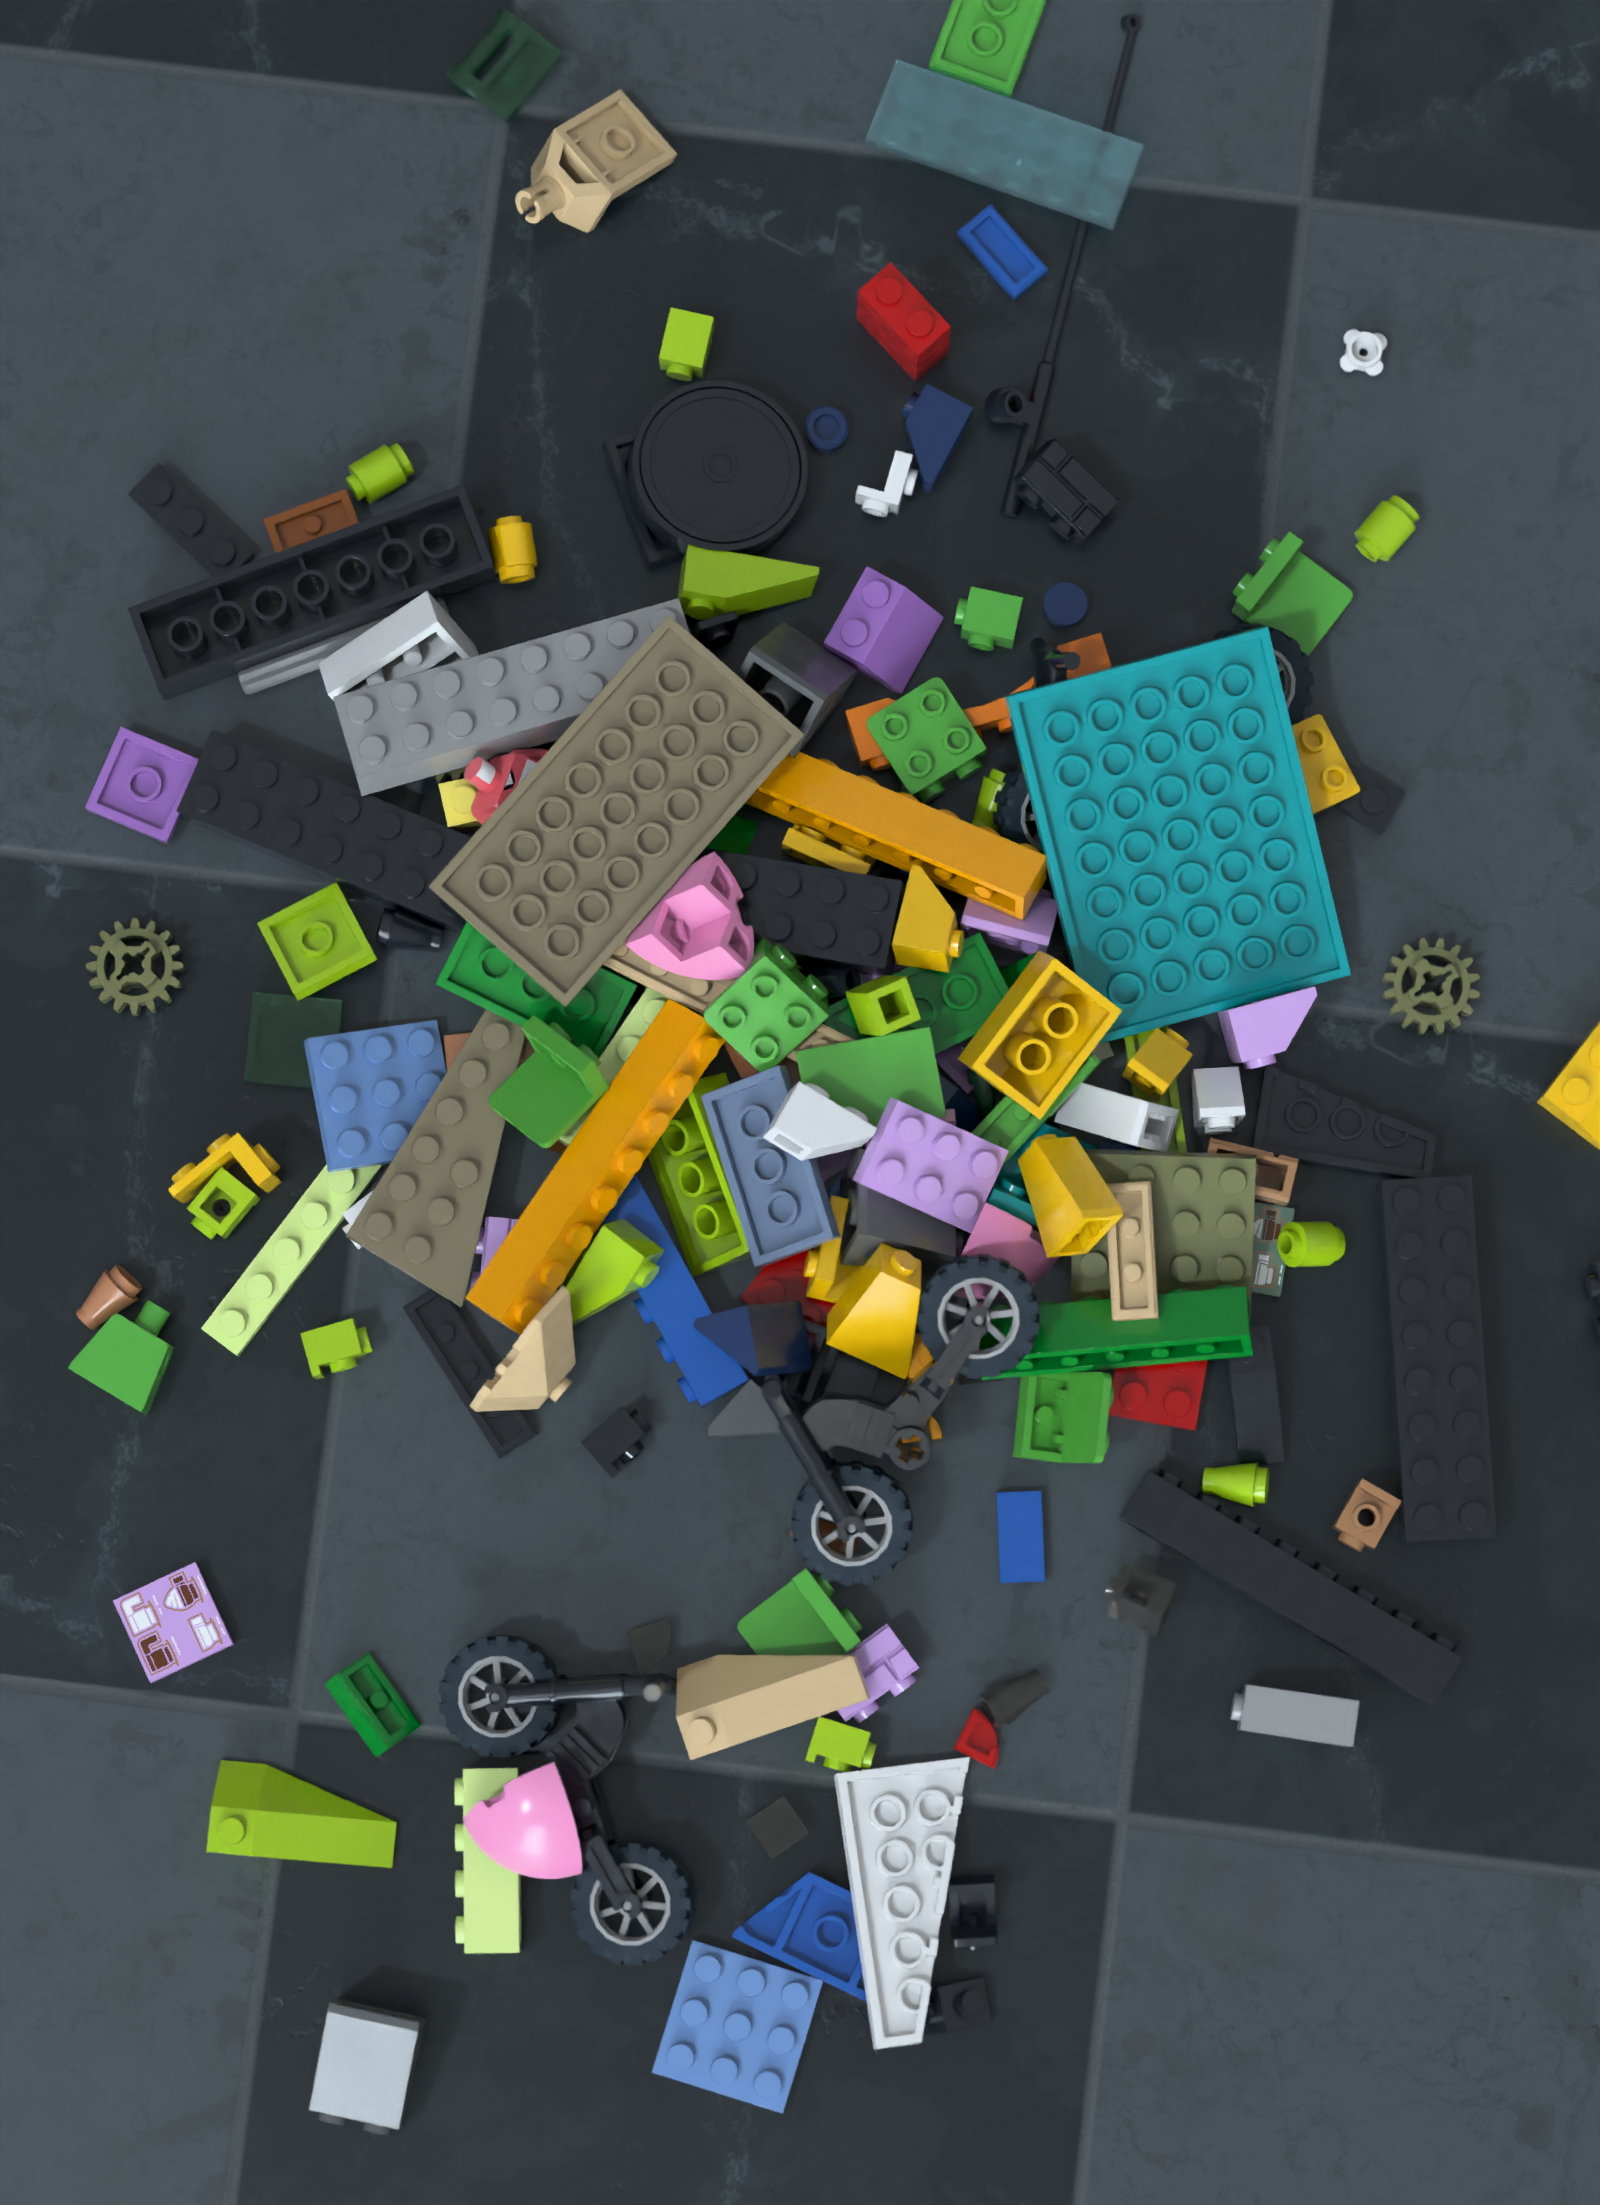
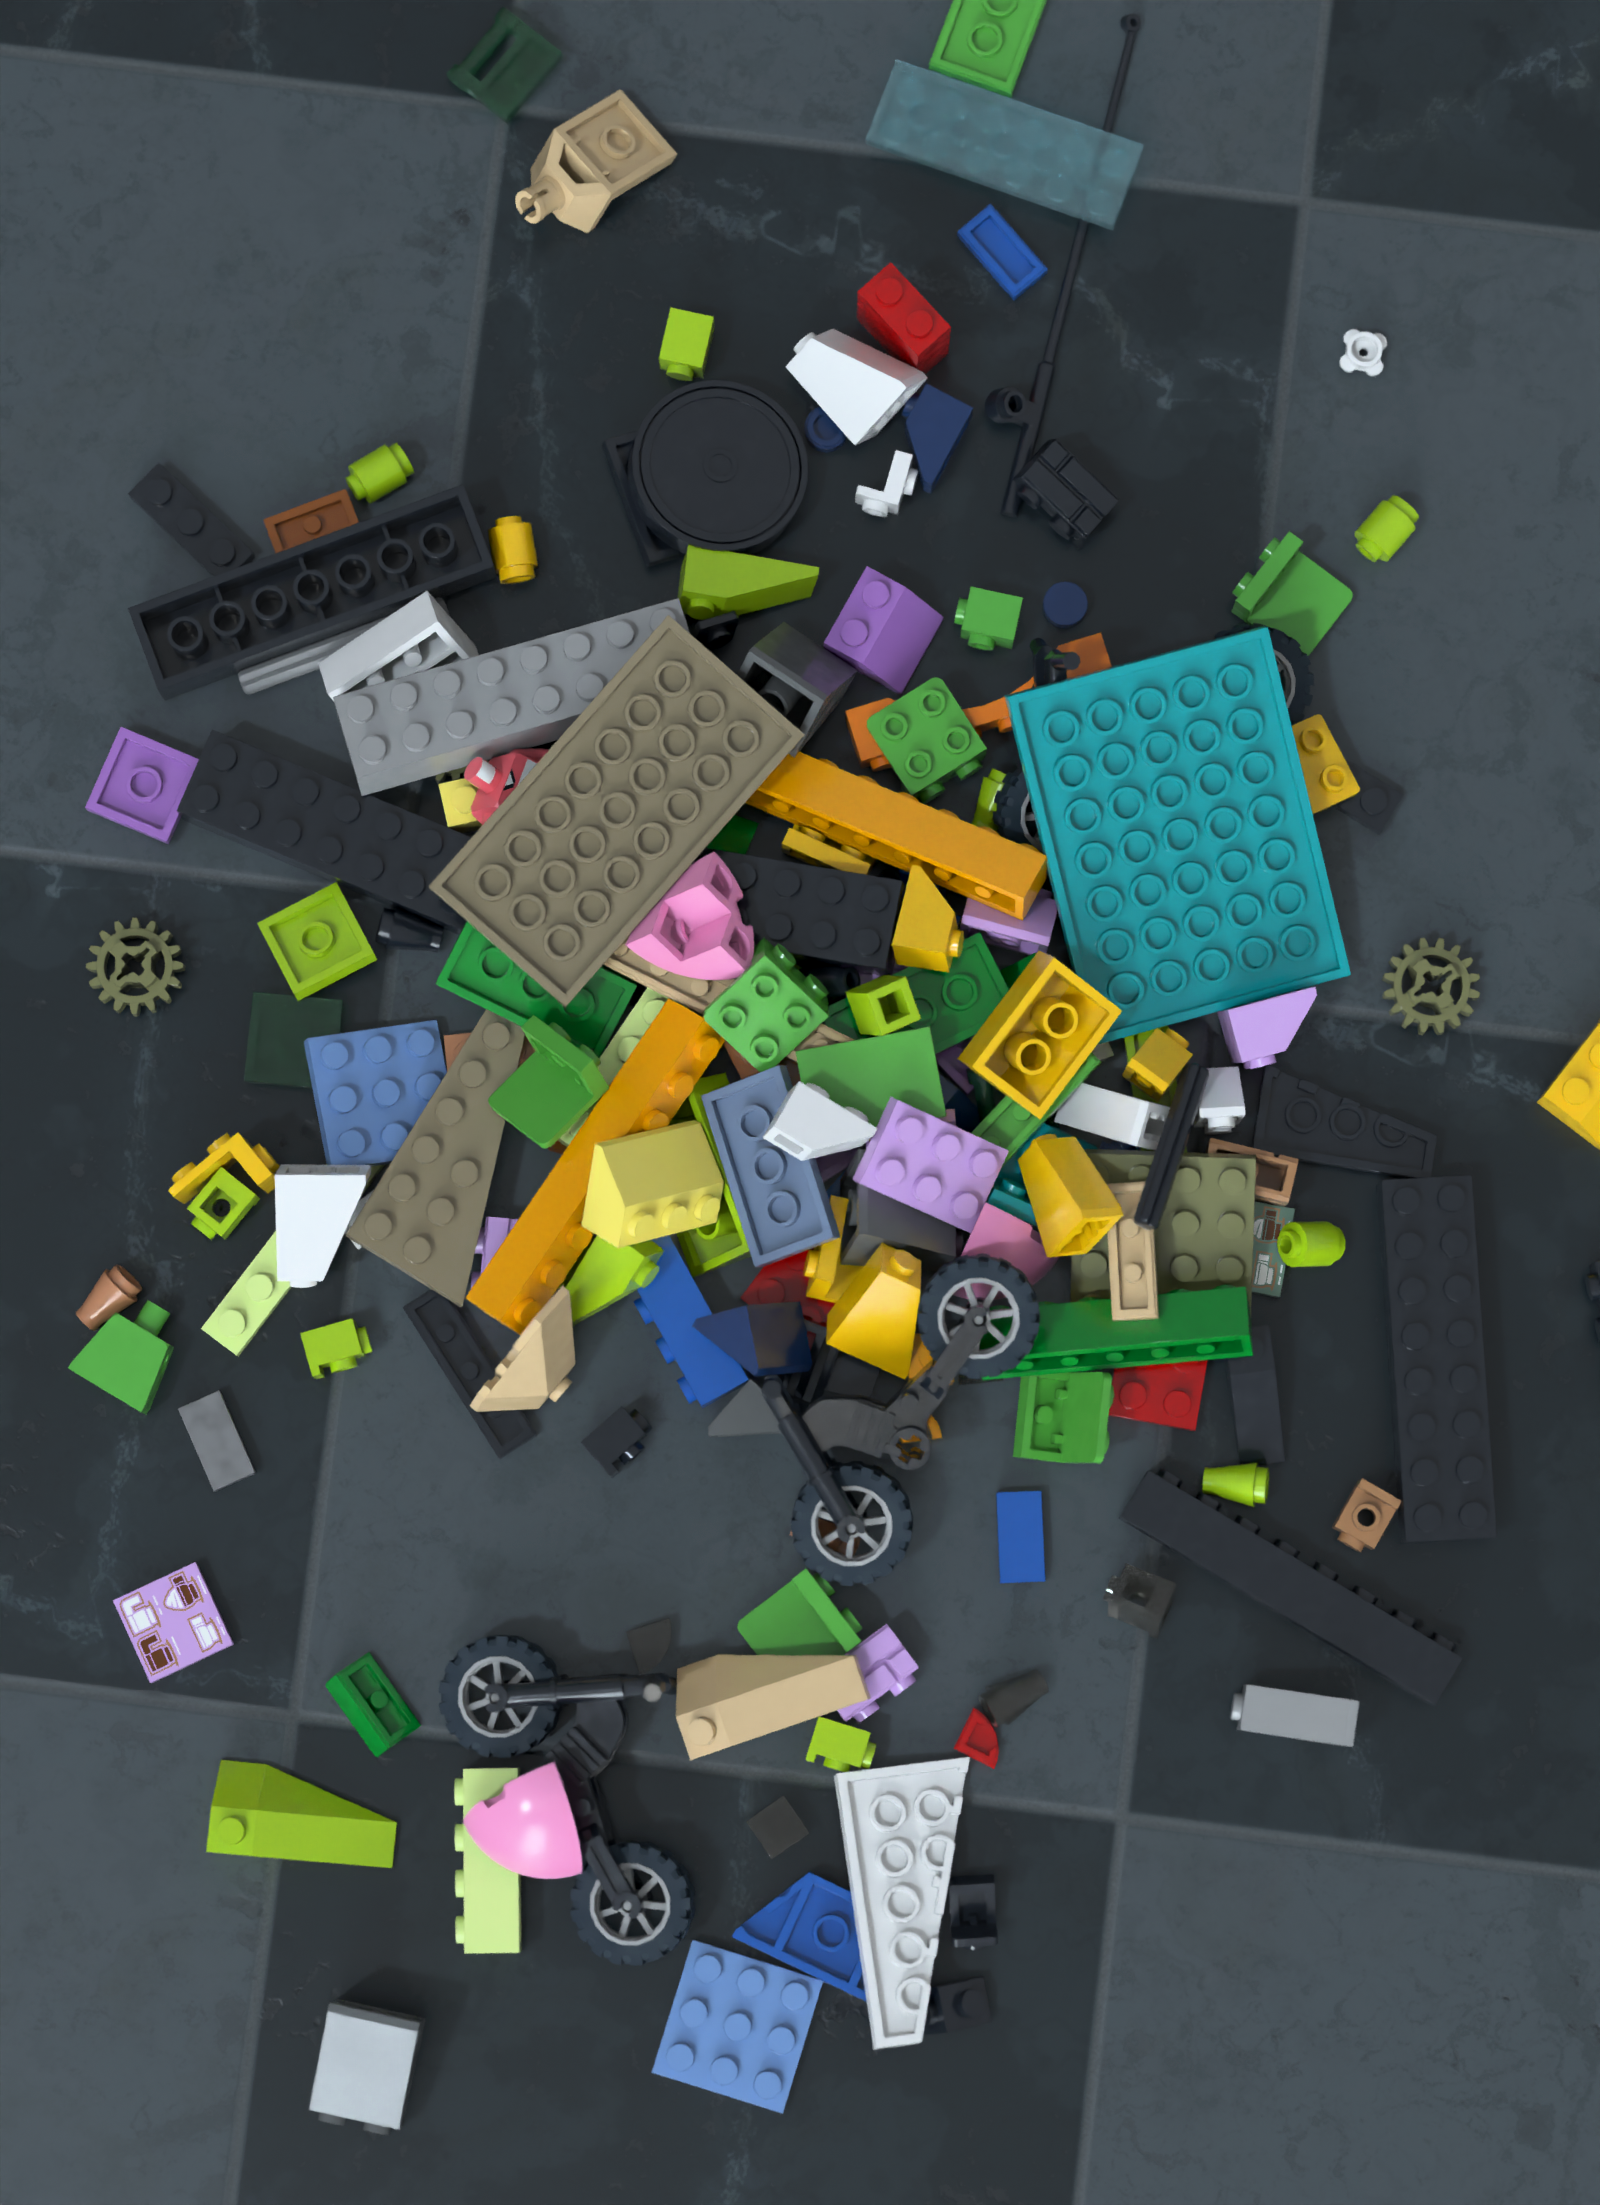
none -> flat silver tile [178,1390,256,1492]
none -> white slope [275,1165,371,1288]
none -> light yellow slope [581,1120,724,1248]
none -> white slope [786,329,928,445]
none -> black axle [1134,1063,1209,1230]

